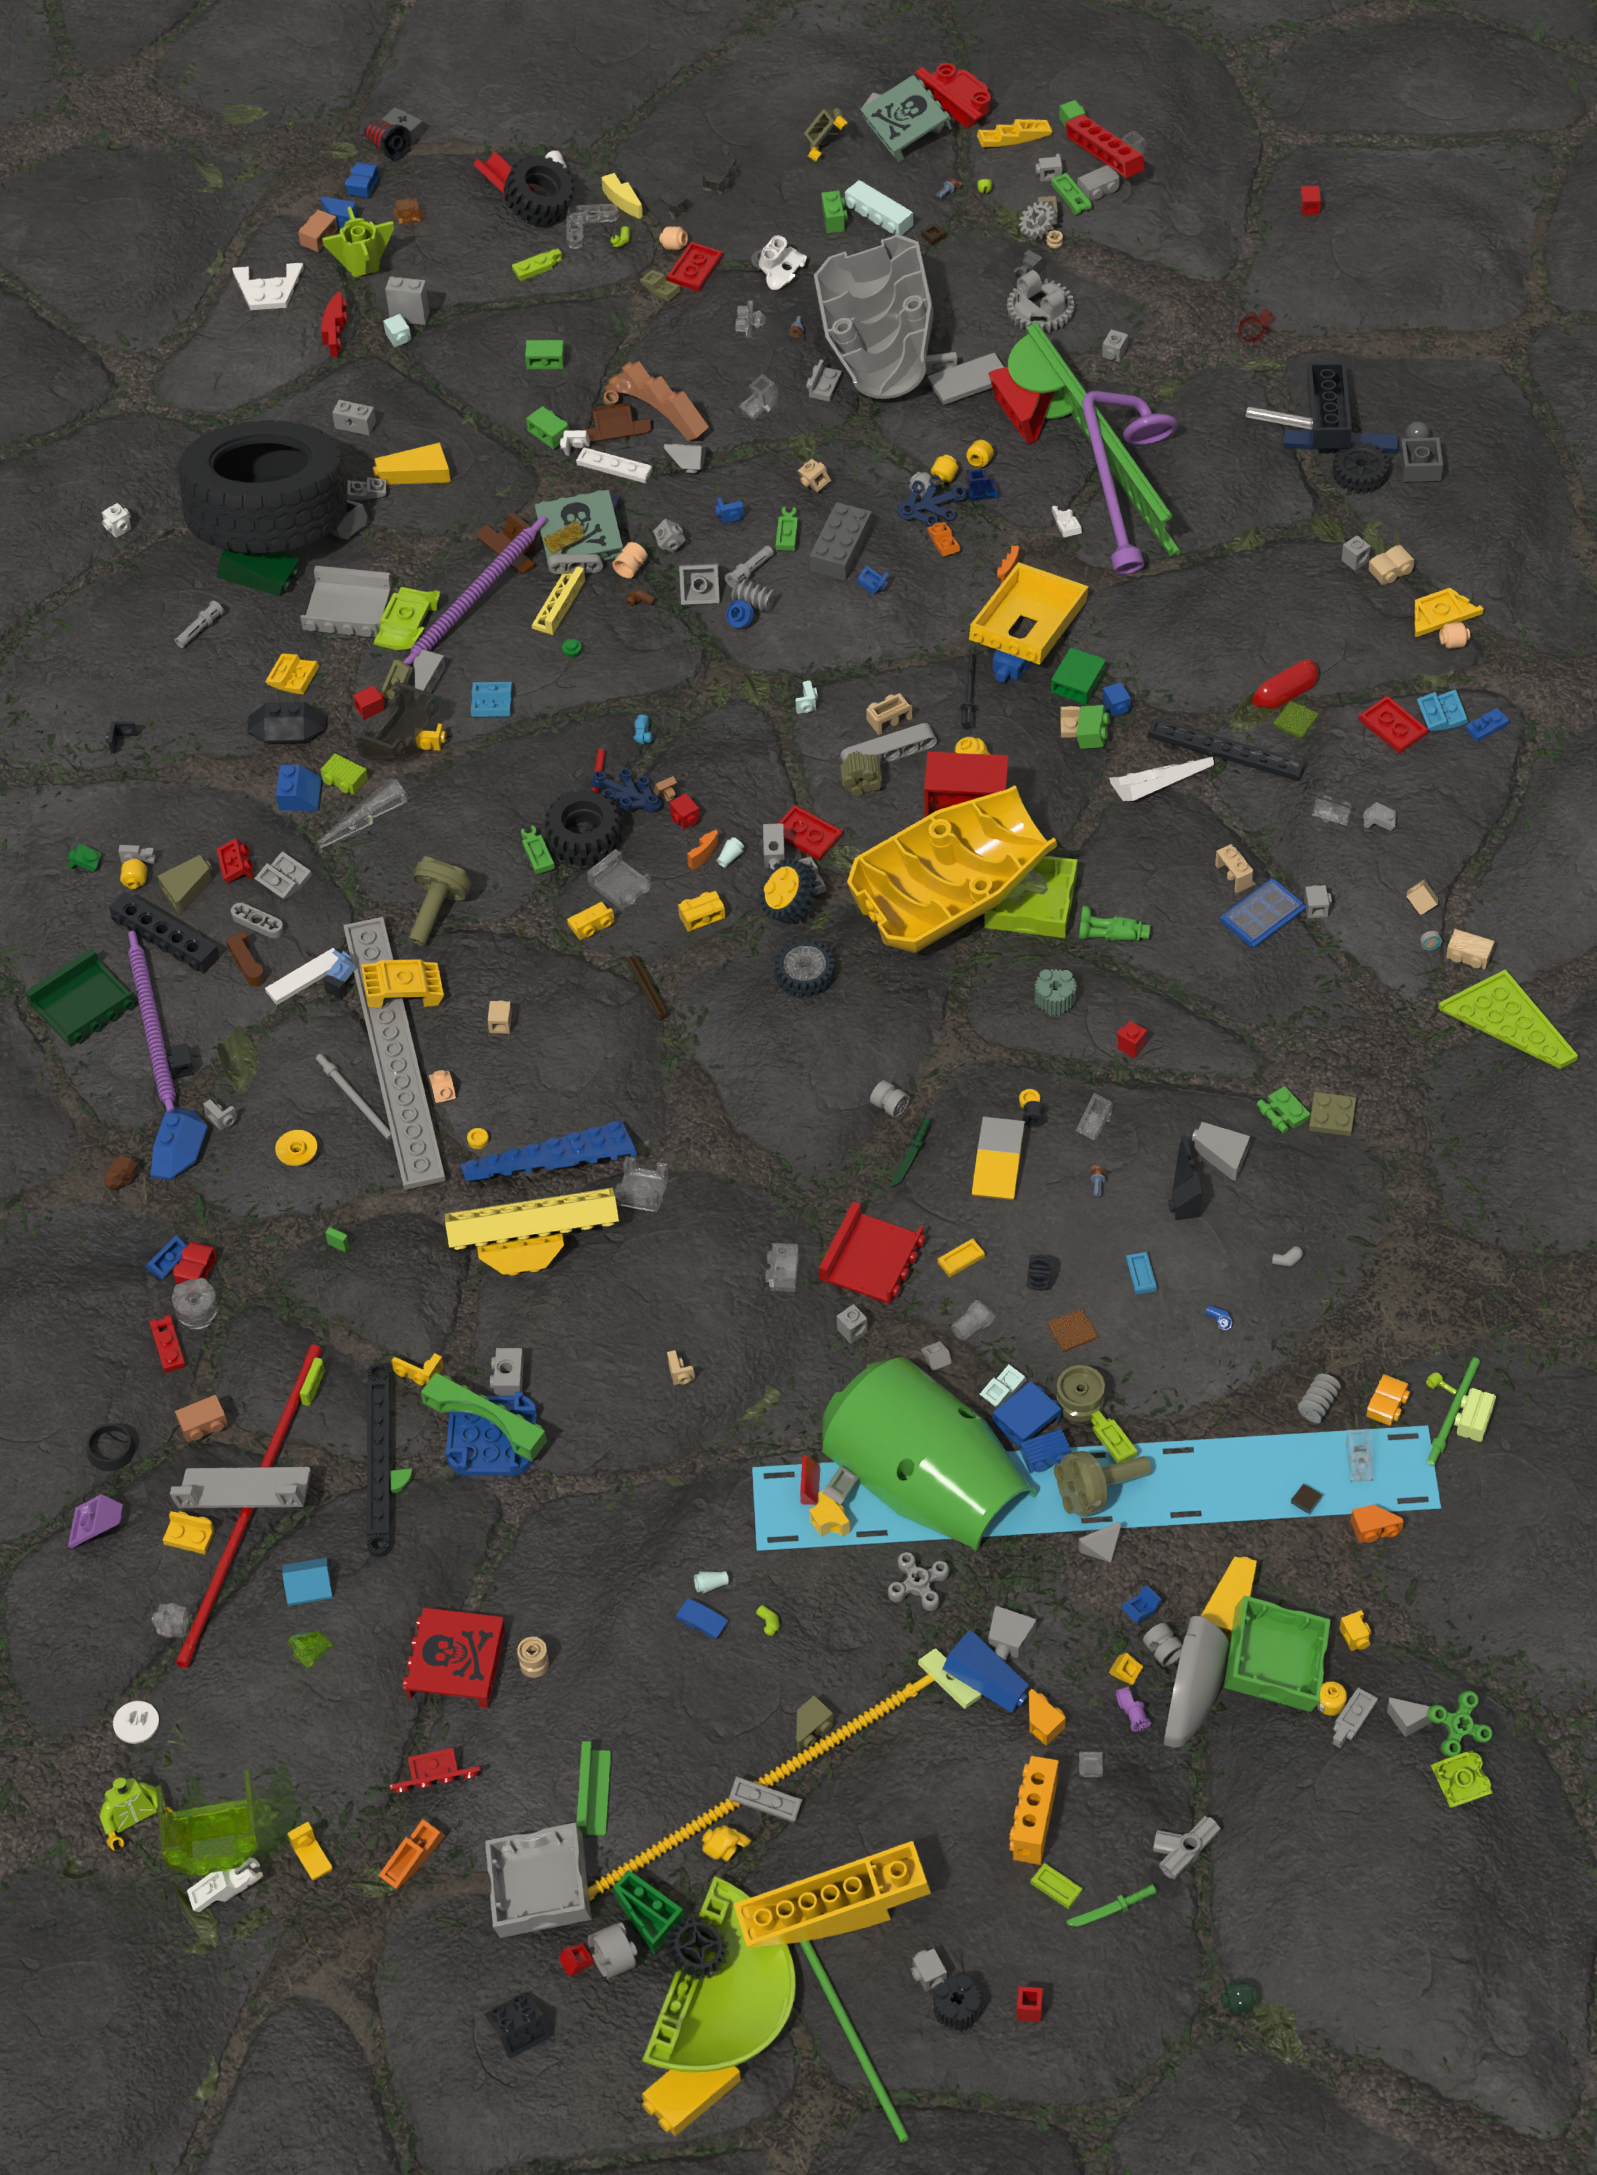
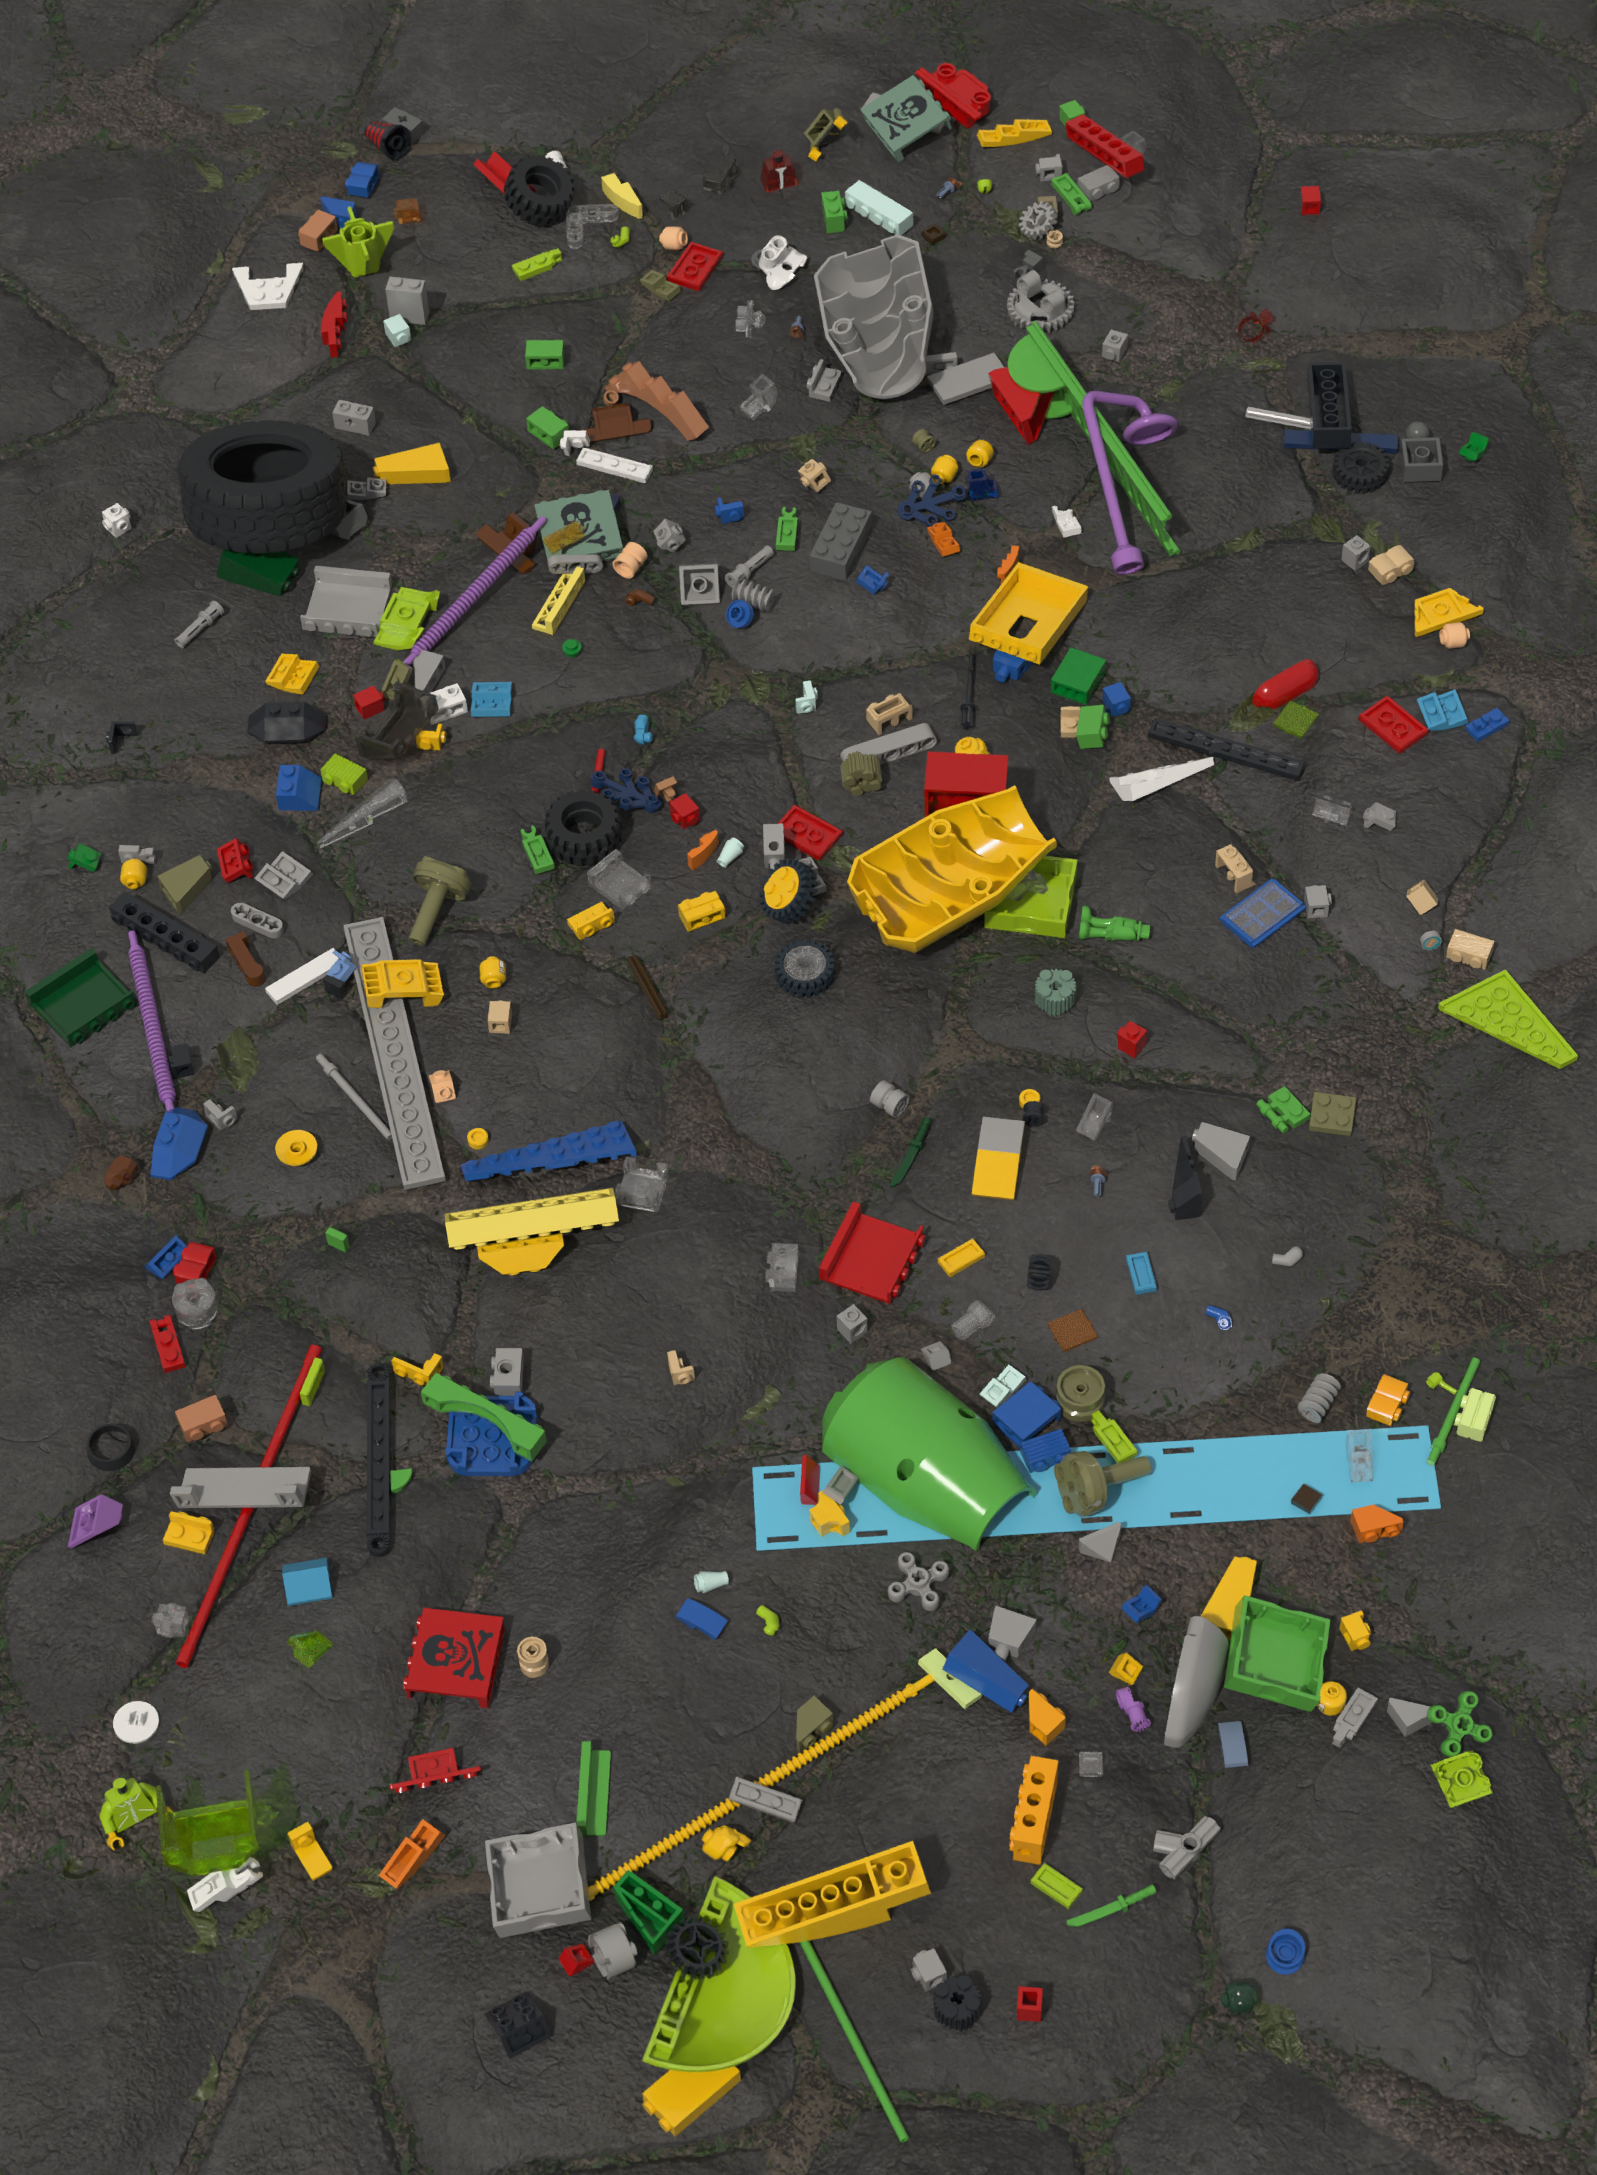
light grey slope [664,444,707,473] -> none
light grey wheel [1143,1623,1183,1667] -> none
none -> white brick [421,683,468,725]
none -> yellow head [479,956,506,988]
none -> clear red torso [760,150,798,193]
none -> olive wheel [912,429,936,453]
none -> sand blue slope [1218,1721,1248,1768]
none -> blue piece [1266,1929,1305,1975]
none -> green bracket [1459,432,1489,461]

